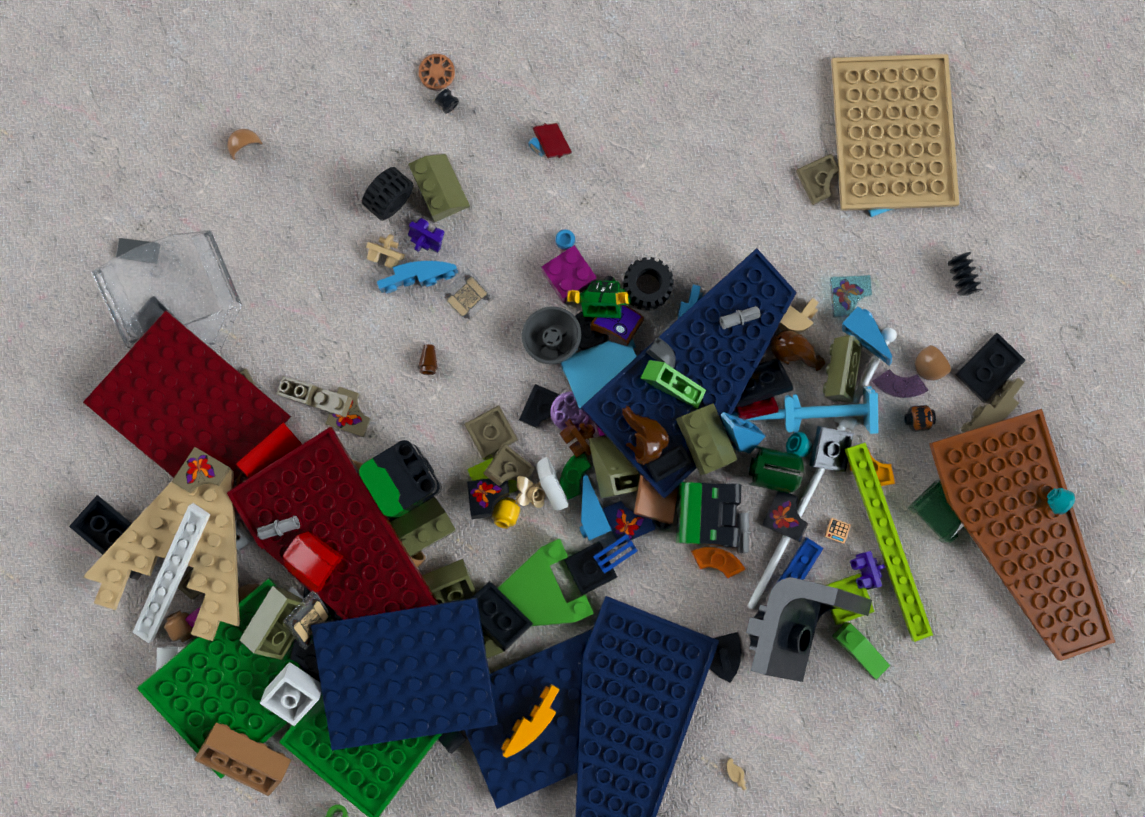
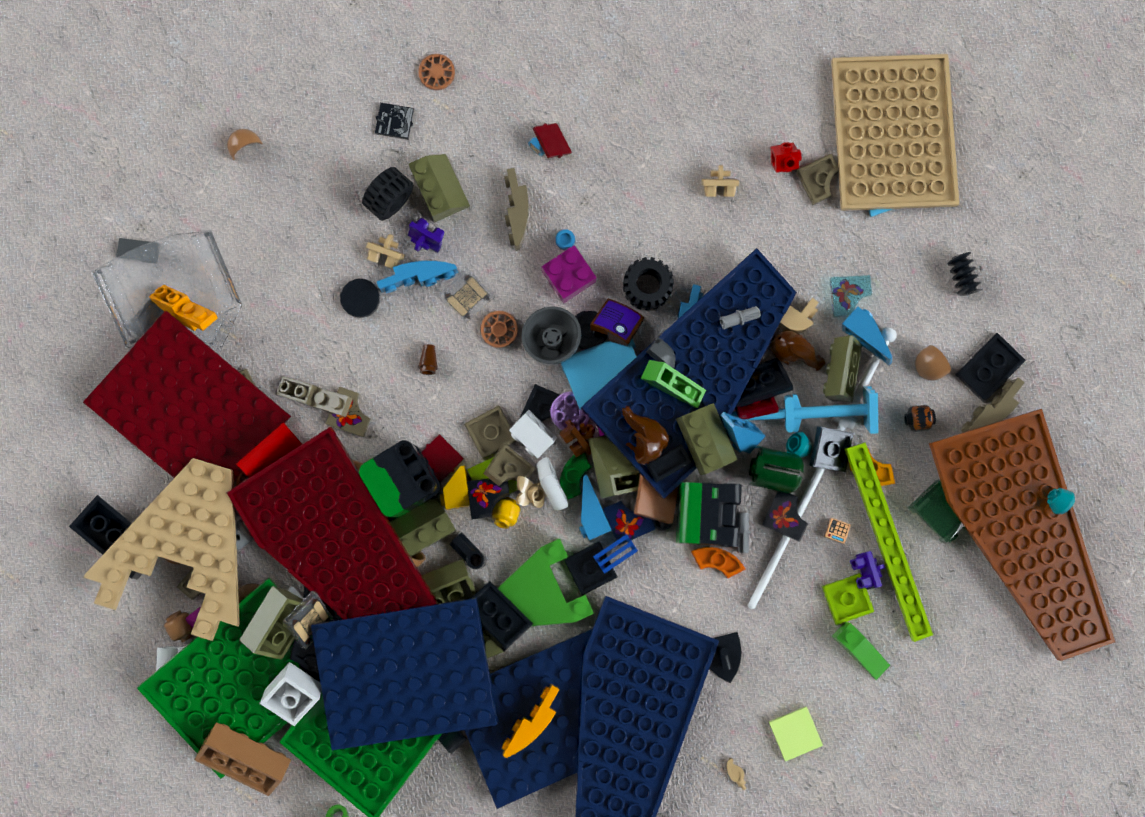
white plate [133,503,211,643] -> none
dark tan tile [172,447,231,493] -> none
light grey axle [257,516,300,539] -> none
red slope [283,532,344,592] -> none
black wheel [435,88,459,114] -> none
green torso [567,276,630,318] -> none
black piece [746,578,872,682] -> none
blue tile [777,537,824,583] -> none
clear purple tile [872,369,929,398] -> none
none -> light orange slope [149,285,218,331]
none -> black tile [340,279,380,318]
none -> piece [375,102,414,140]
none -> dark red piece [422,434,464,482]
none -> yellow slope [440,466,470,510]
none -> black piece [449,532,487,570]
none -> nougat wheel [481,311,518,348]
none -> dark tan slope [504,168,529,251]
none -> white brick [509,410,557,458]
none -> tan hips [701,165,739,197]
none -> yellowish green tile [769,706,823,762]
none -> red brick [771,142,802,173]

